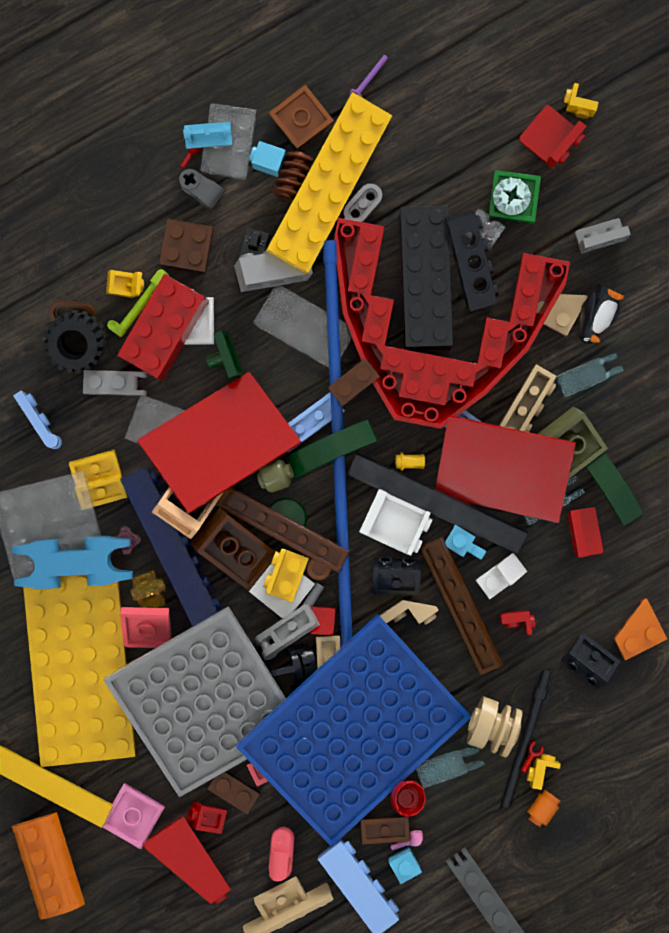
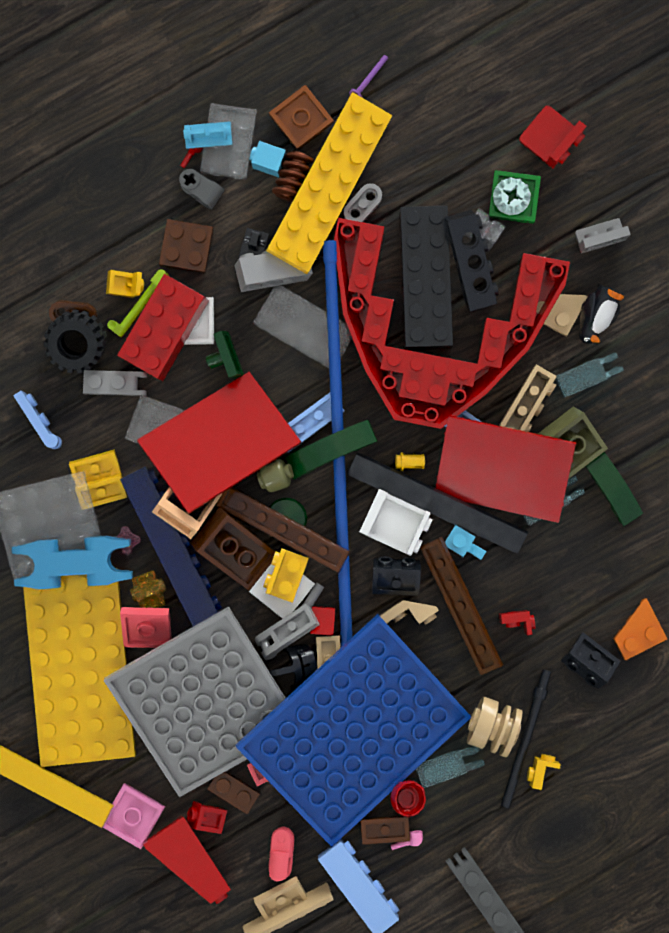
orange container [12,812,85,919] -> none
dark orange plate [307,559,331,580] -> none
reddish brown plate [328,358,380,406] -> none
medium azure brick [388,846,422,884] -> none
white slope [475,553,527,599] -> none
red hand [521,741,543,773] -> none
orange brick [527,790,561,827] -> none
yellow bracket [564,83,598,119] -> none
red panel [567,507,603,558] -> none

